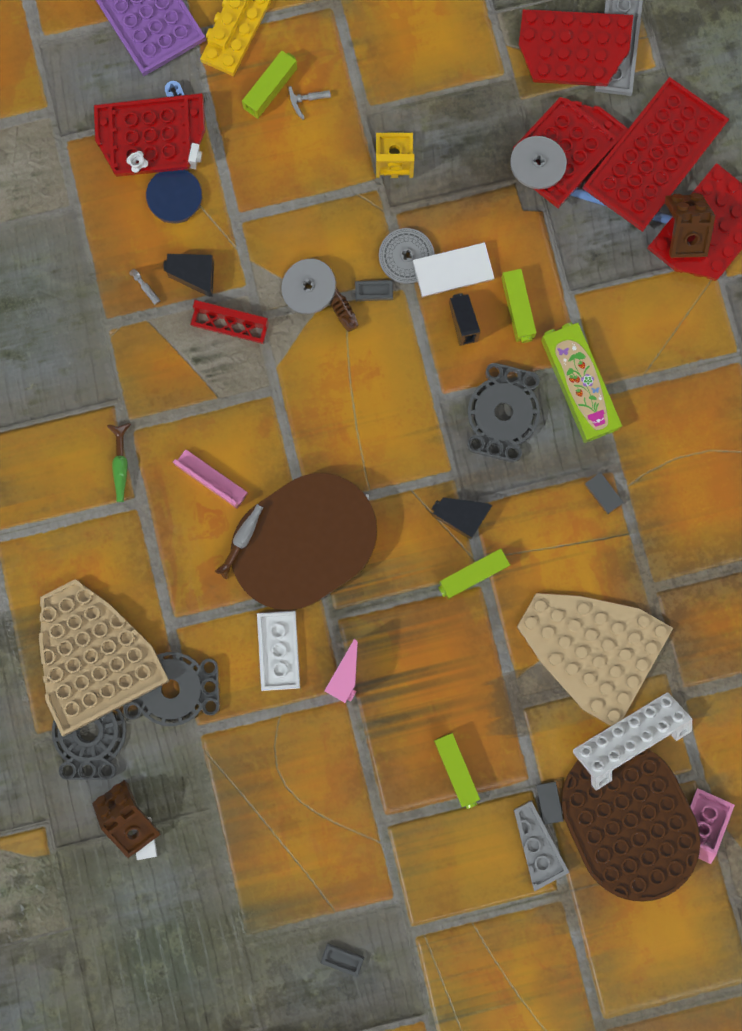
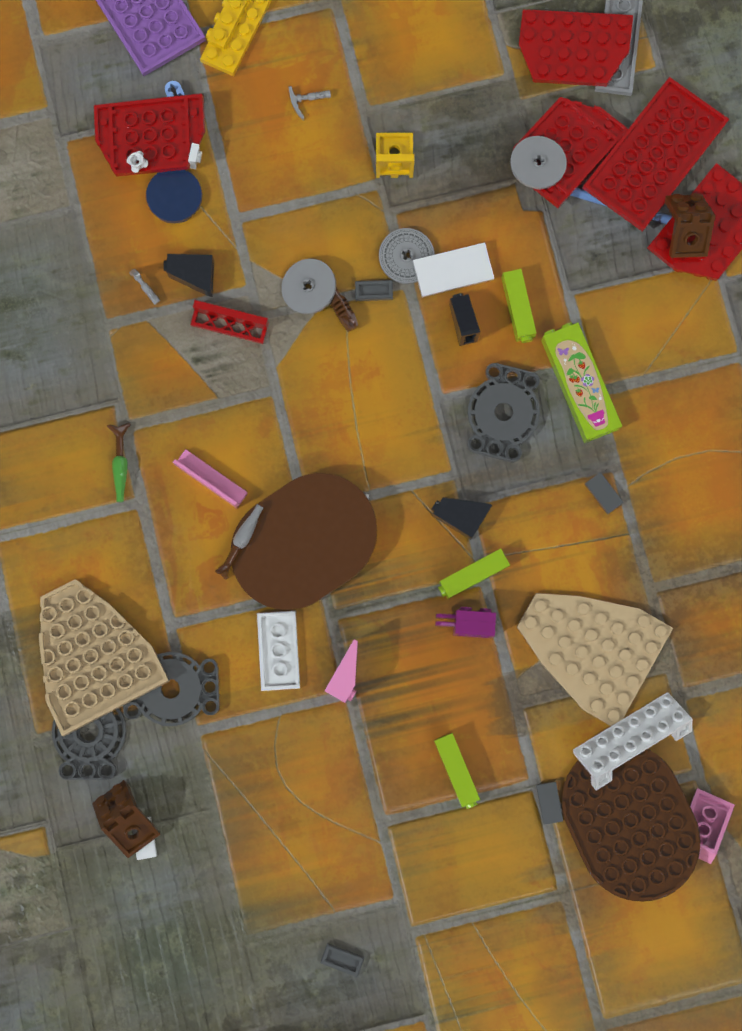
lime brick [242,50,297,119] -> none
light grey wing [514,800,569,891] -> none
none -> magenta brick [435,607,496,638]

